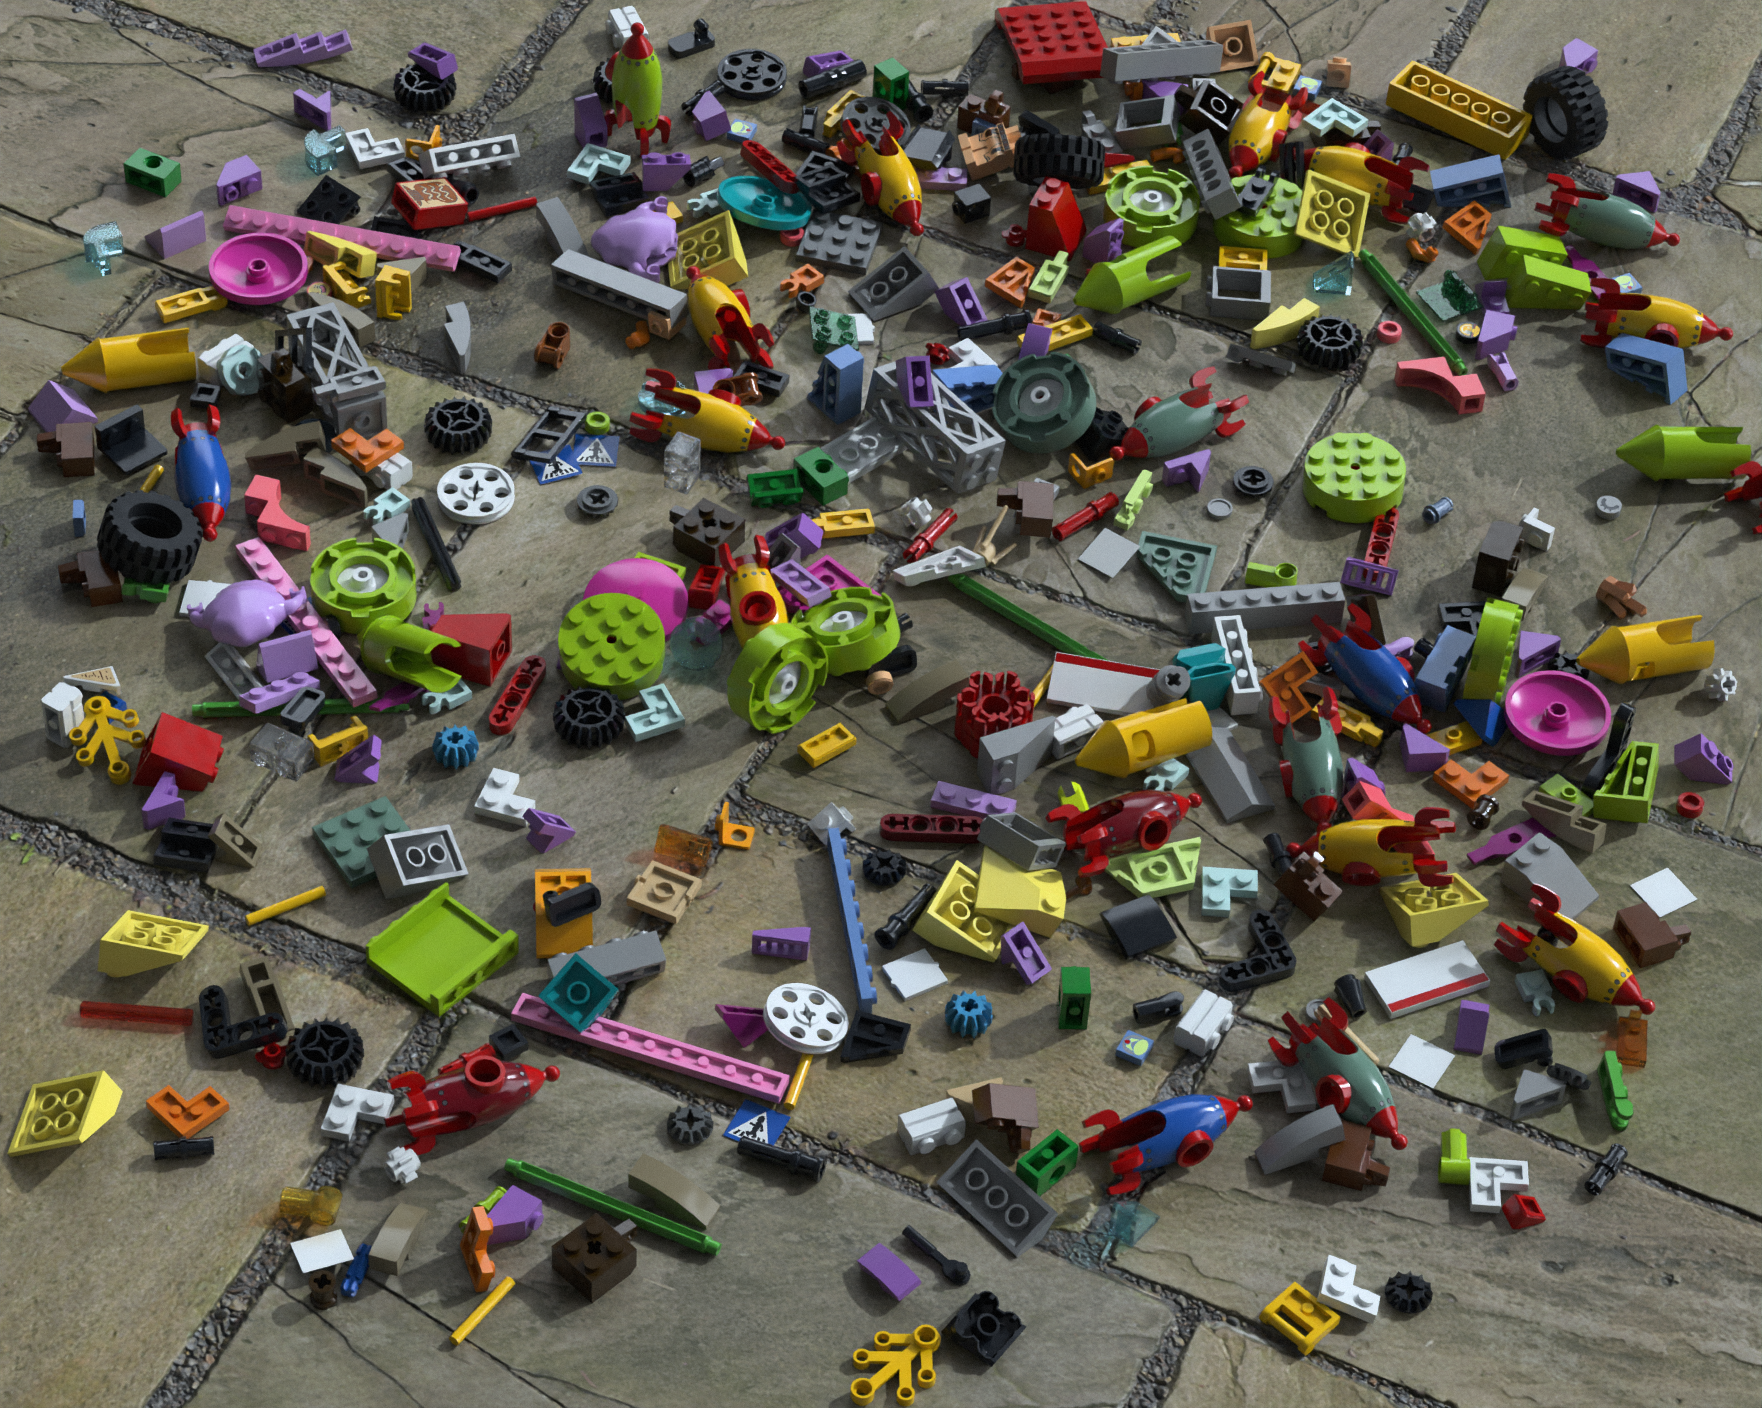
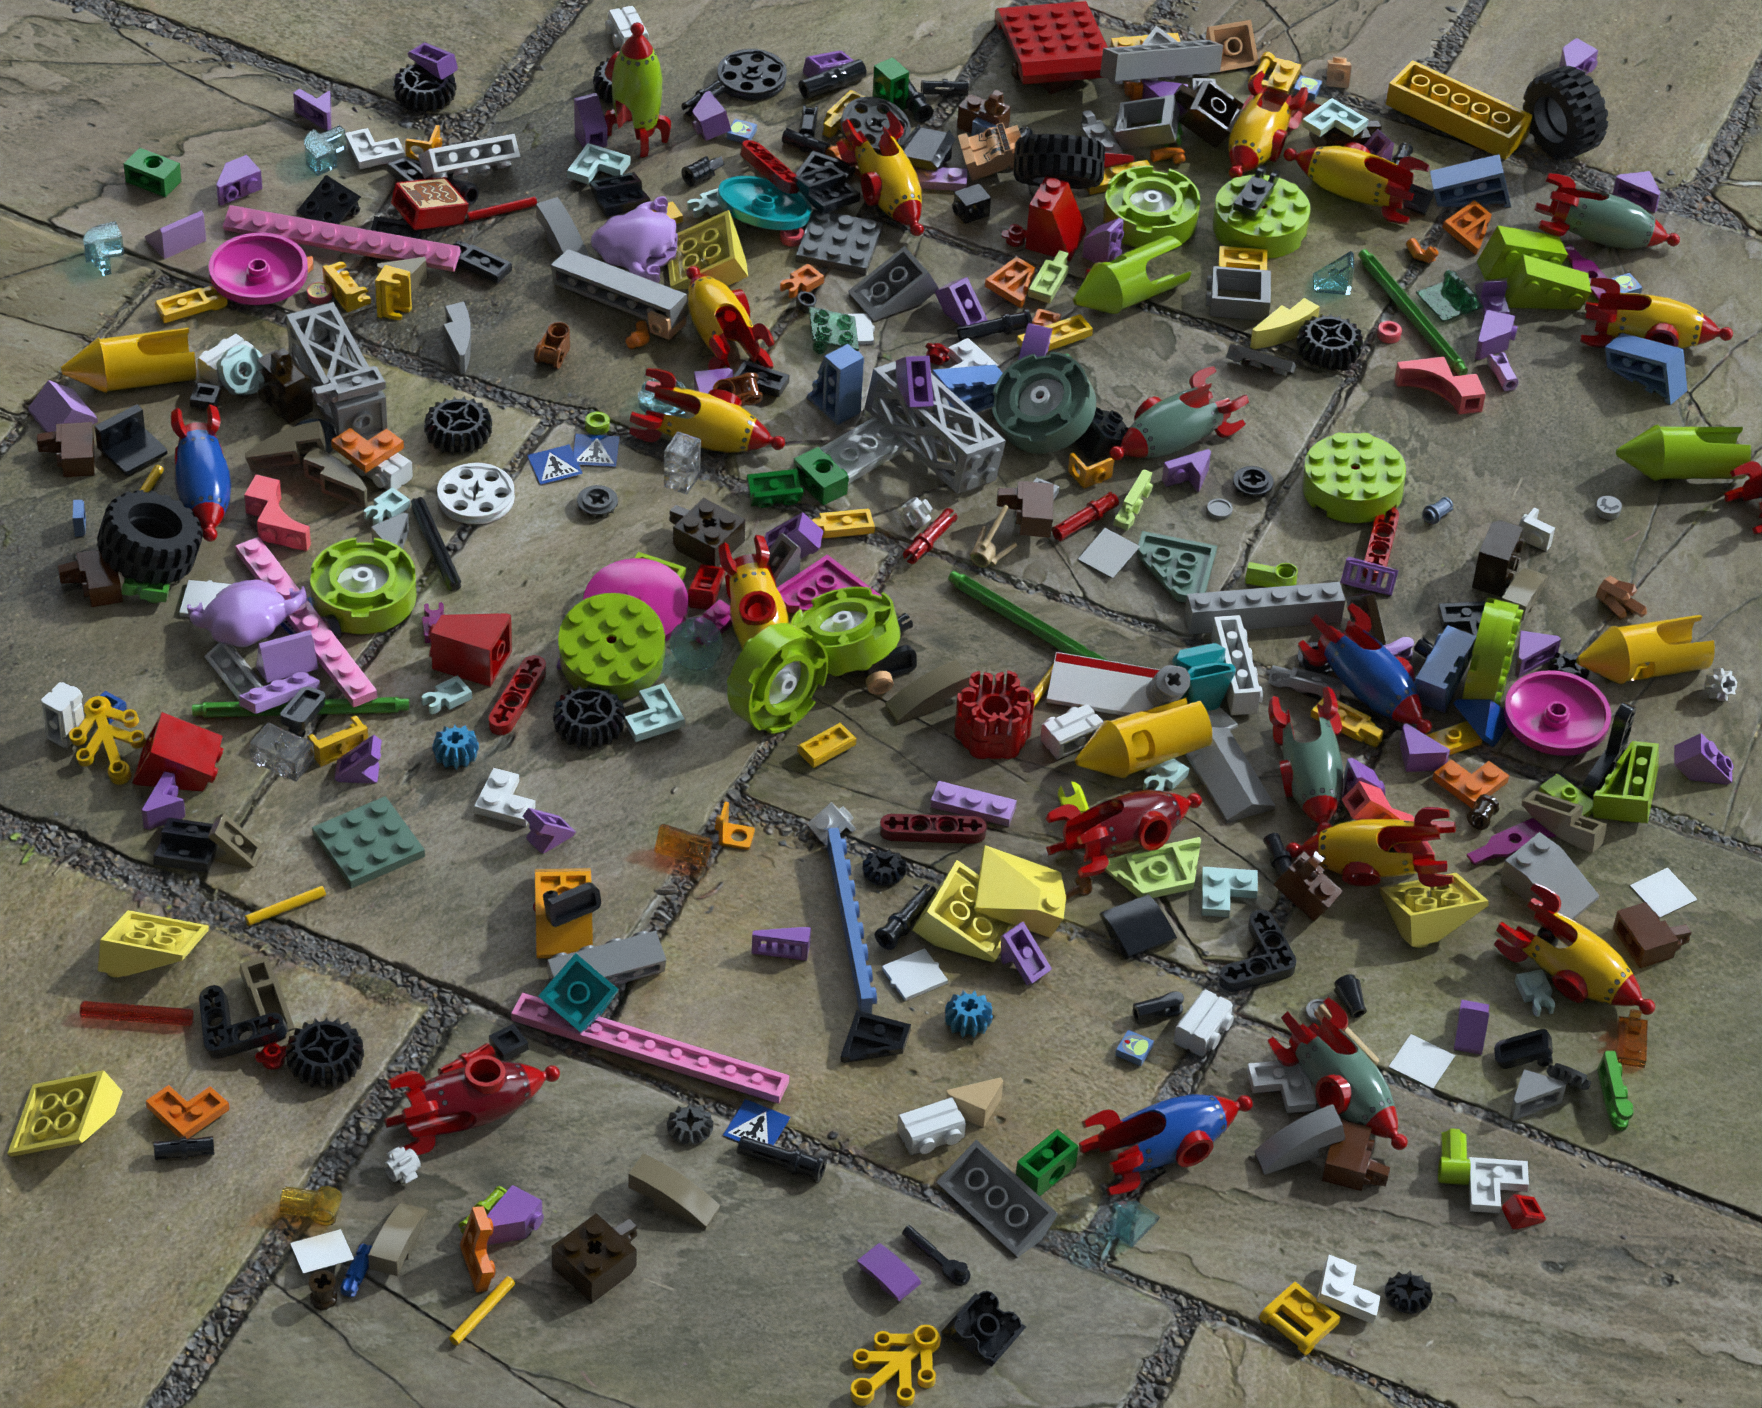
tile [63,666,122,696] -> none
lavender slope [253,29,353,67] -> none
black window [275,328,314,373] -> none
light yellow slope [304,231,377,278] -> none
dark tan slope [308,292,376,348] -> none
white plate [321,1084,394,1141] -> none
lime piece [357,615,461,693] -> none
lime panel [366,882,519,1017] -> none
light grey slope [367,824,468,899] -> none
magenta piece [369,681,429,712] -> none
bright green piece [504,1158,722,1256] -> none
black window [511,406,587,464] -> none
tan plate [627,860,702,924] -> none
medium lavender slope [642,152,691,191] -> none
black piece [668,18,715,59] -> none
magenta slope [715,1004,776,1048] -> none
white wedge [763,983,849,1054] -> none
lavender plate [770,559,832,608] -> none
yellow bar [784,1053,814,1110] -> none
white wing [893,545,986,586] -> none
hinge [972,1083,1039,1154] -> none
light grey slope [977,716,1055,795] -> none
light grey window [977,812,1066,871] -> none
black piece [1018,110,1060,134] -> none
green brick [1057,966,1091,1030] -> none
black pin [1092,321,1142,354] -> none
light grey brick [1182,129,1241,220] -> none
orange plate [1259,651,1318,723] -> none
black tile [1279,141,1305,190] -> none
light yellow slope [1294,169,1370,259] -> none
white tile [1364,940,1490,1019] -> none
white gear [1406,212,1437,242] -> none
tile [1455,321,1481,344] -> none
black pin [1584,1143,1628,1196] -> none
red tile [1676,792,1704,818] -> none

